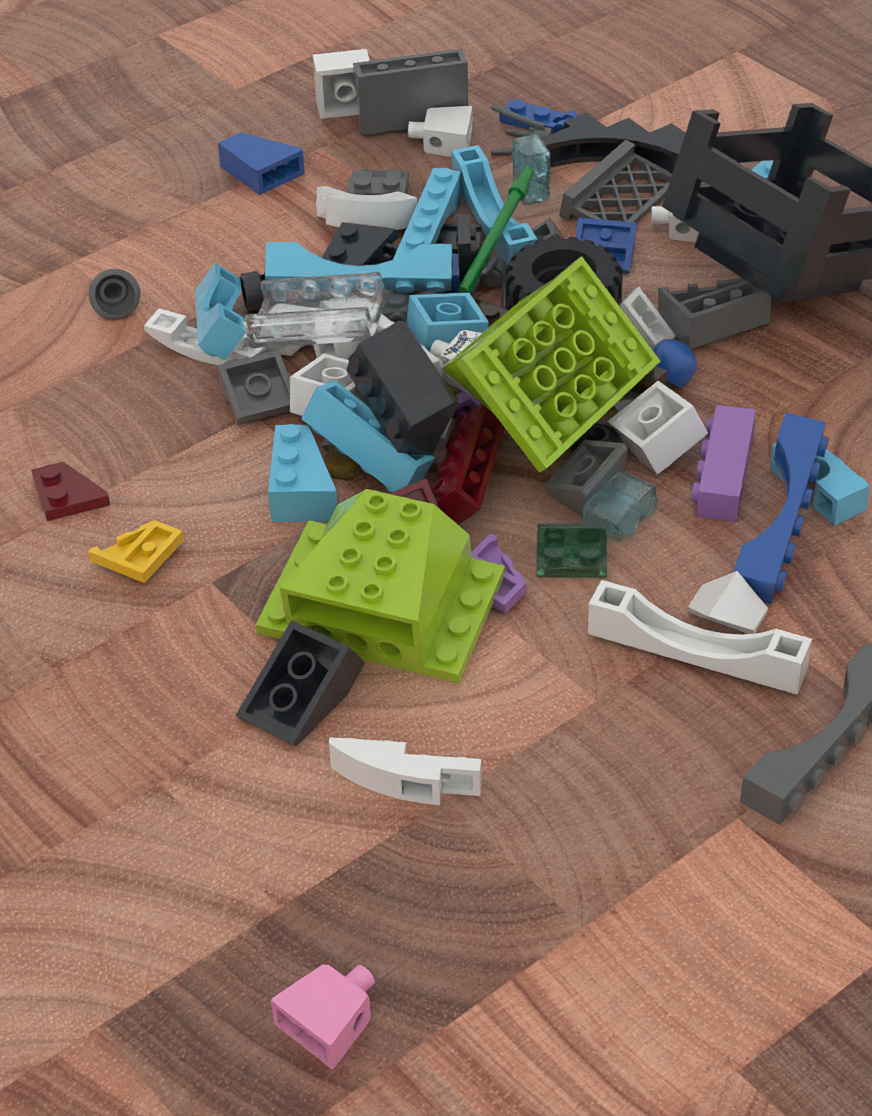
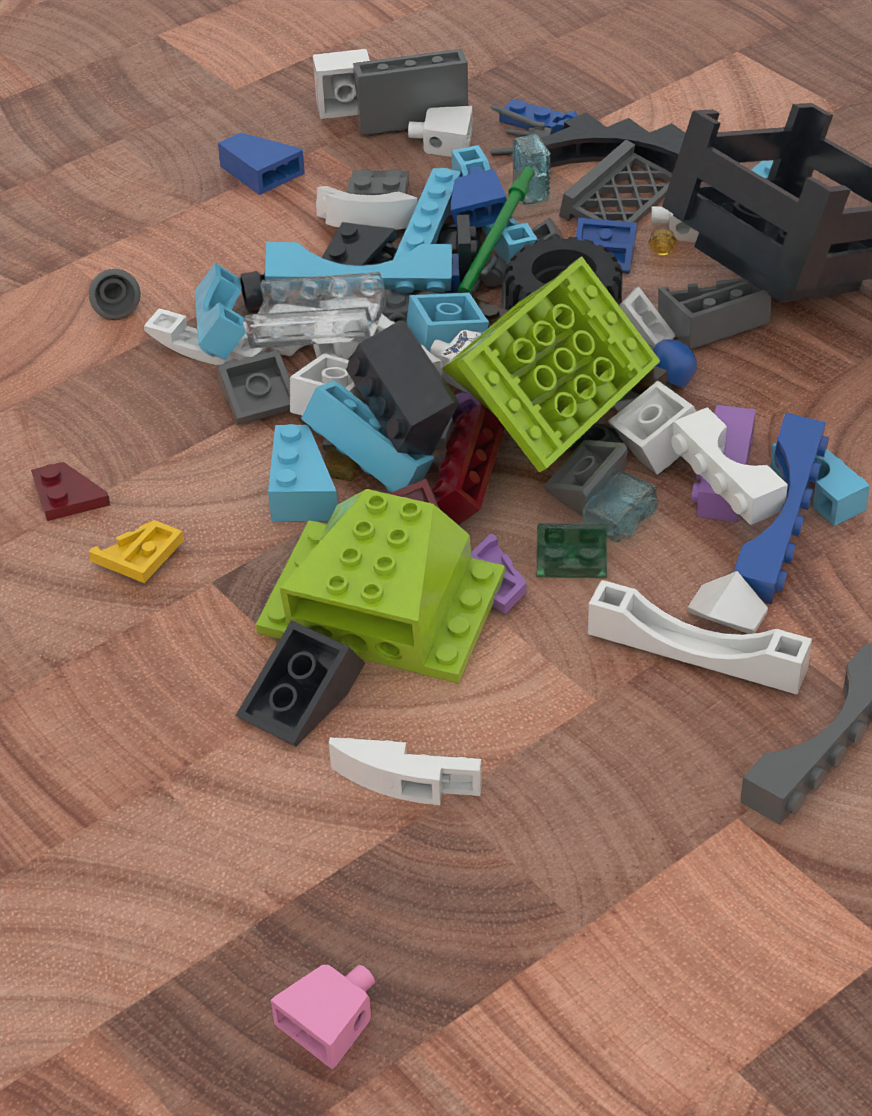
none -> blue torso [451,167,512,228]
none -> clear yellow plate [648,228,678,255]
none -> white arch [671,407,788,525]

